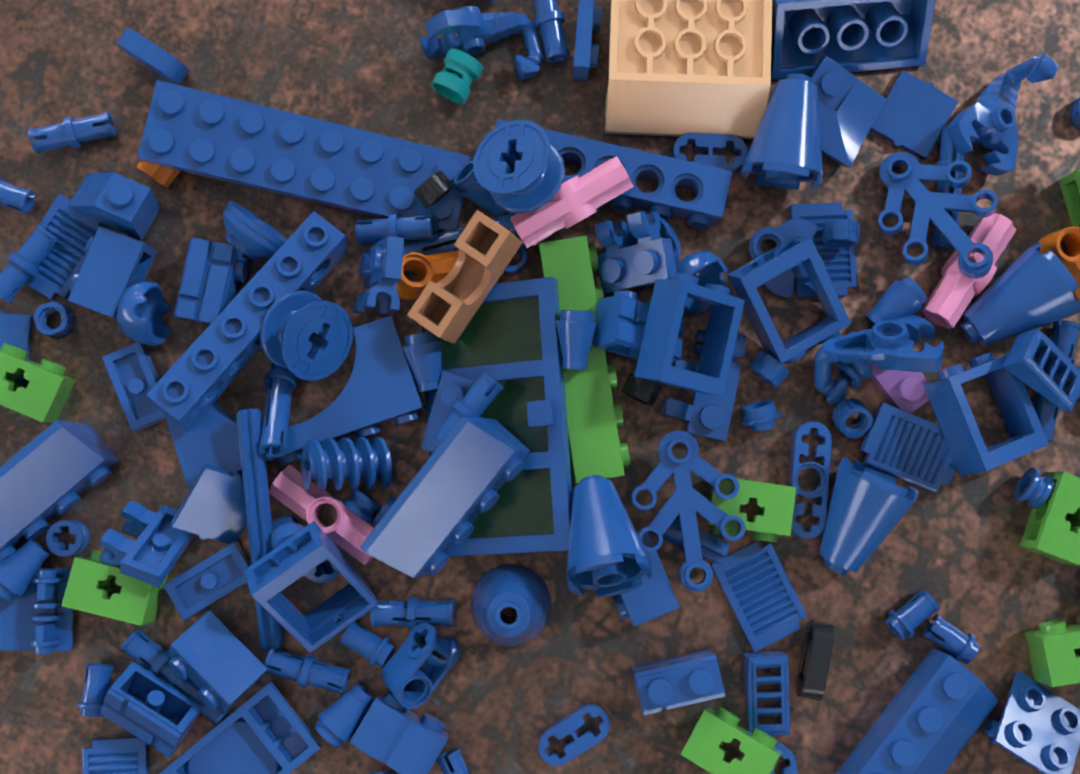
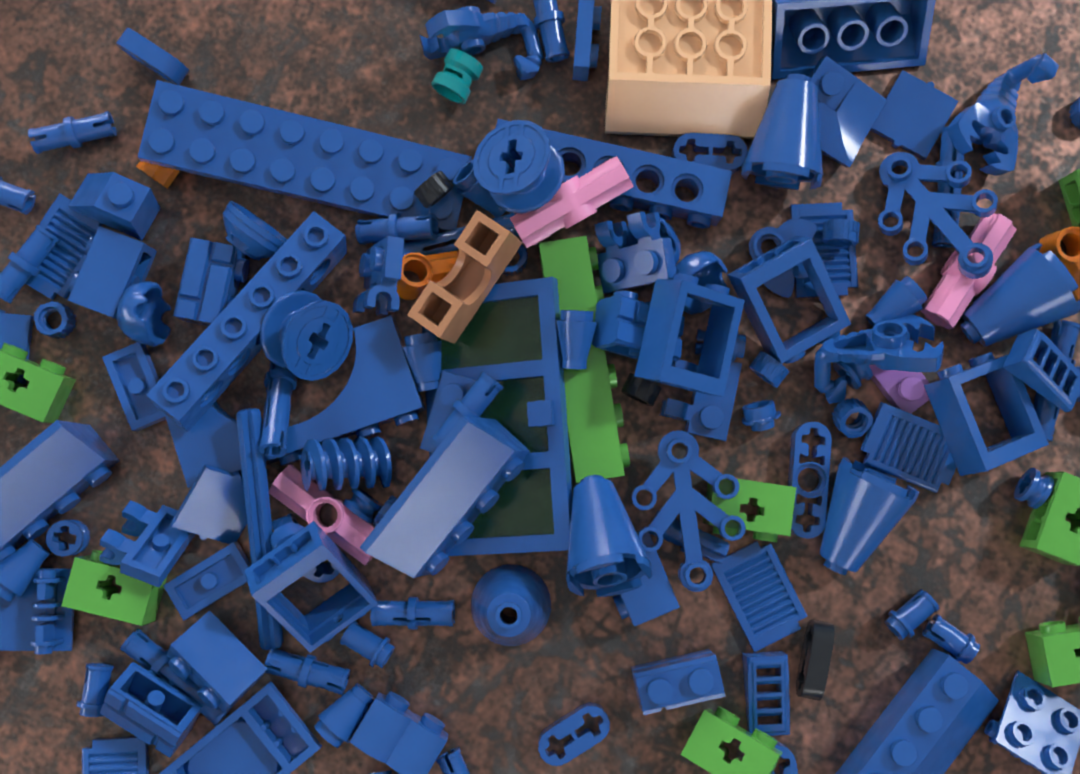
blue piece [381,623,460,709] -> none

